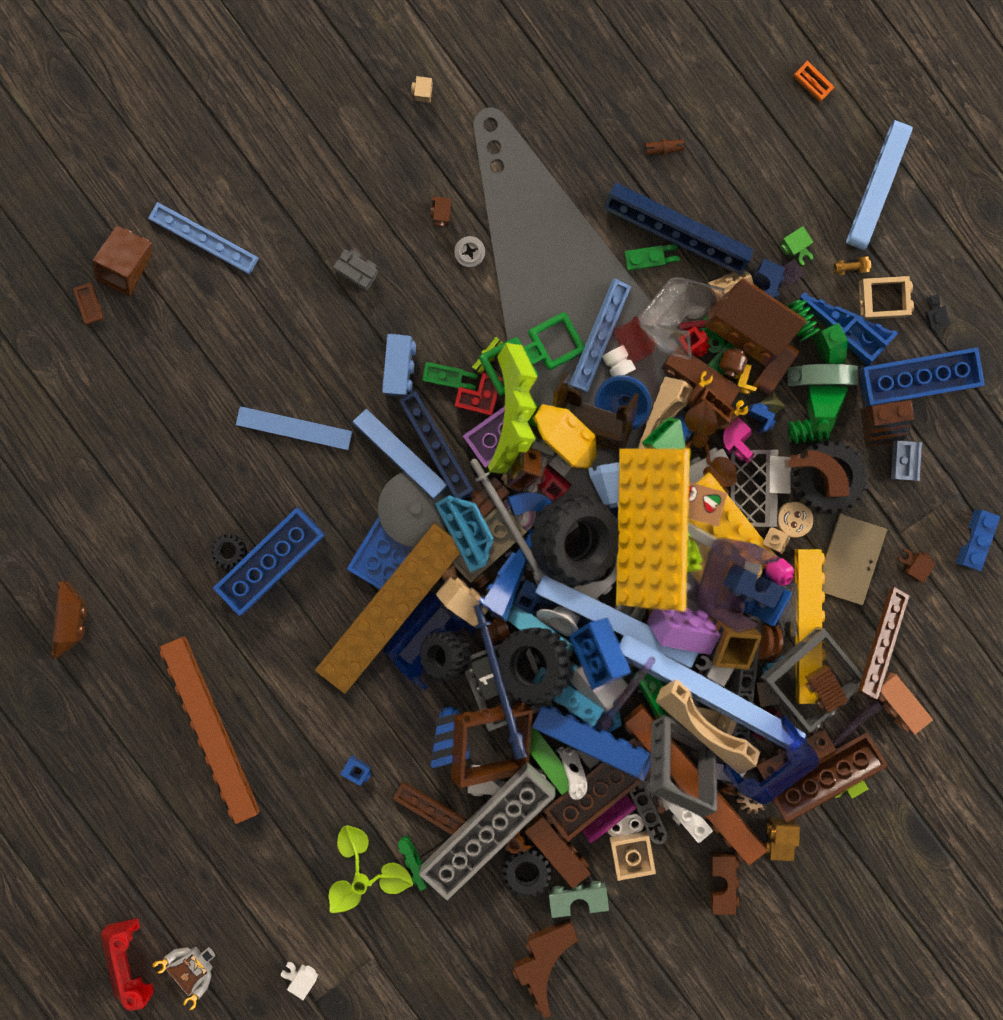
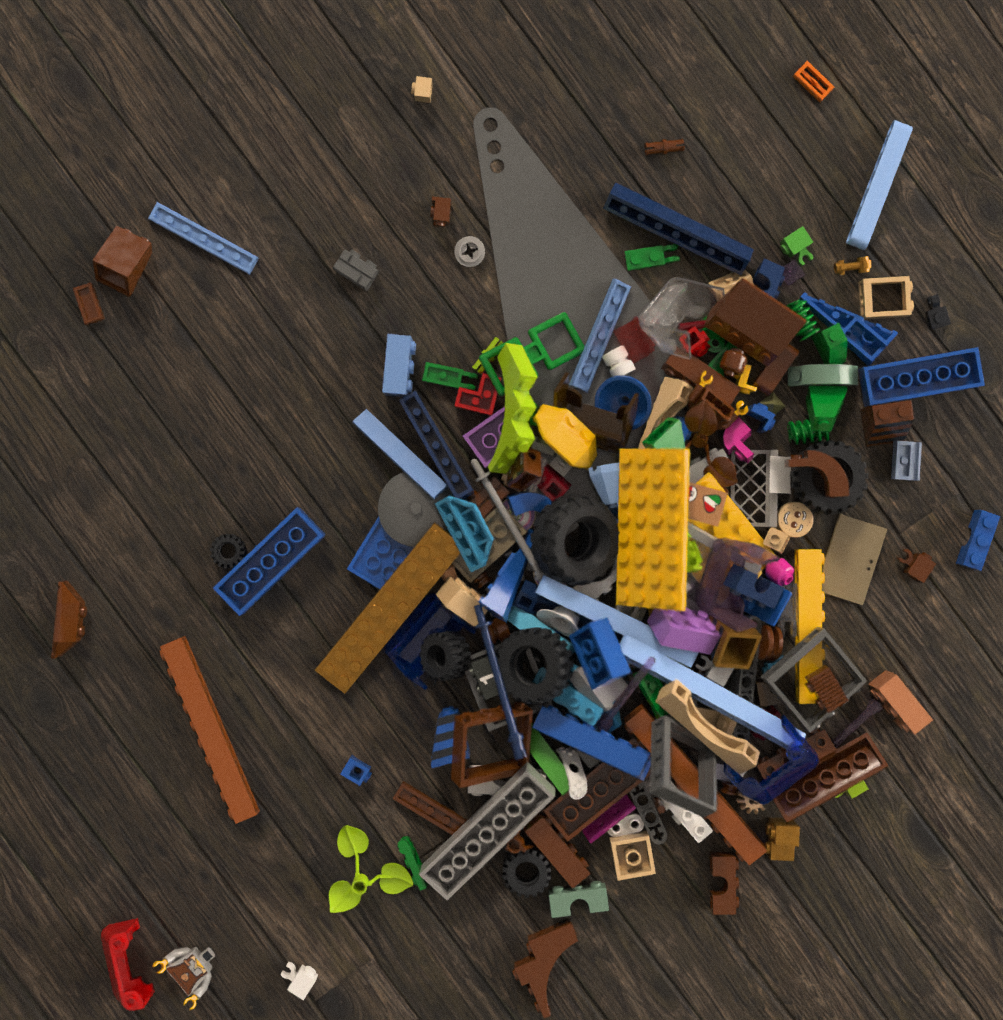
medium blue tile [236,406,353,450] -> none
plate [858,587,909,700] -> none

